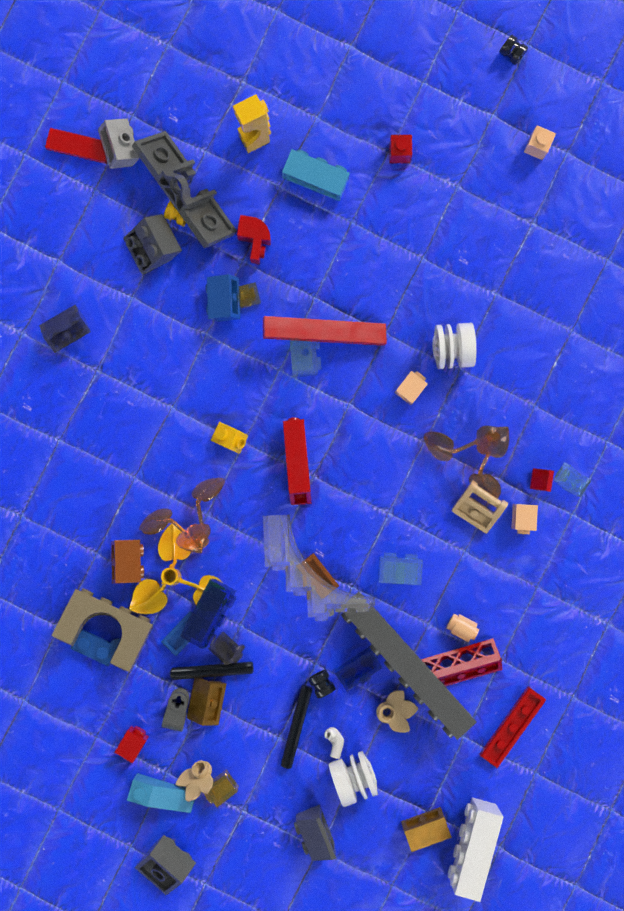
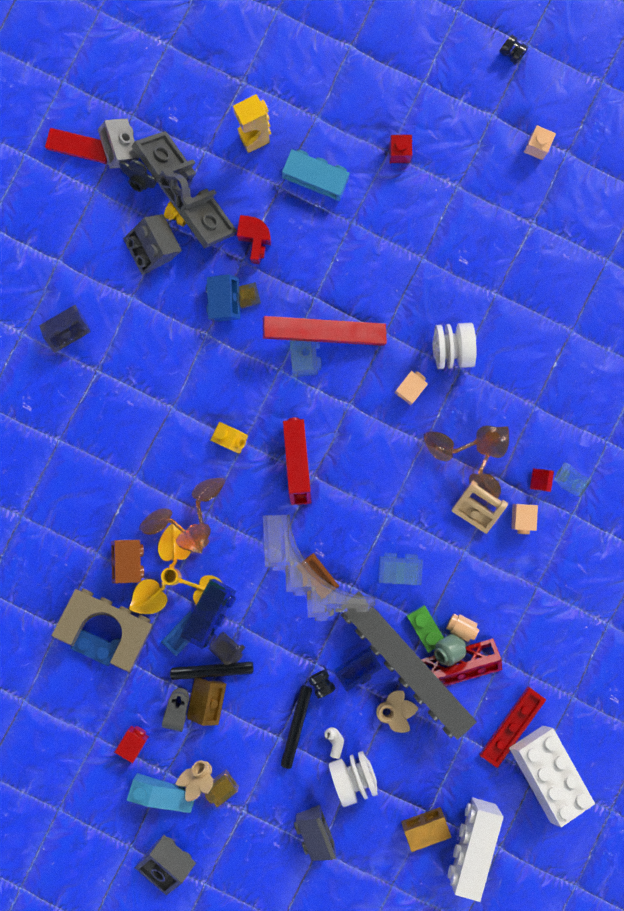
none -> pearl dark grey plate [119,160,156,192]
none -> bright green plate [406,605,444,653]
none -> sand green head [434,634,466,666]
none -> white brick [509,726,595,827]

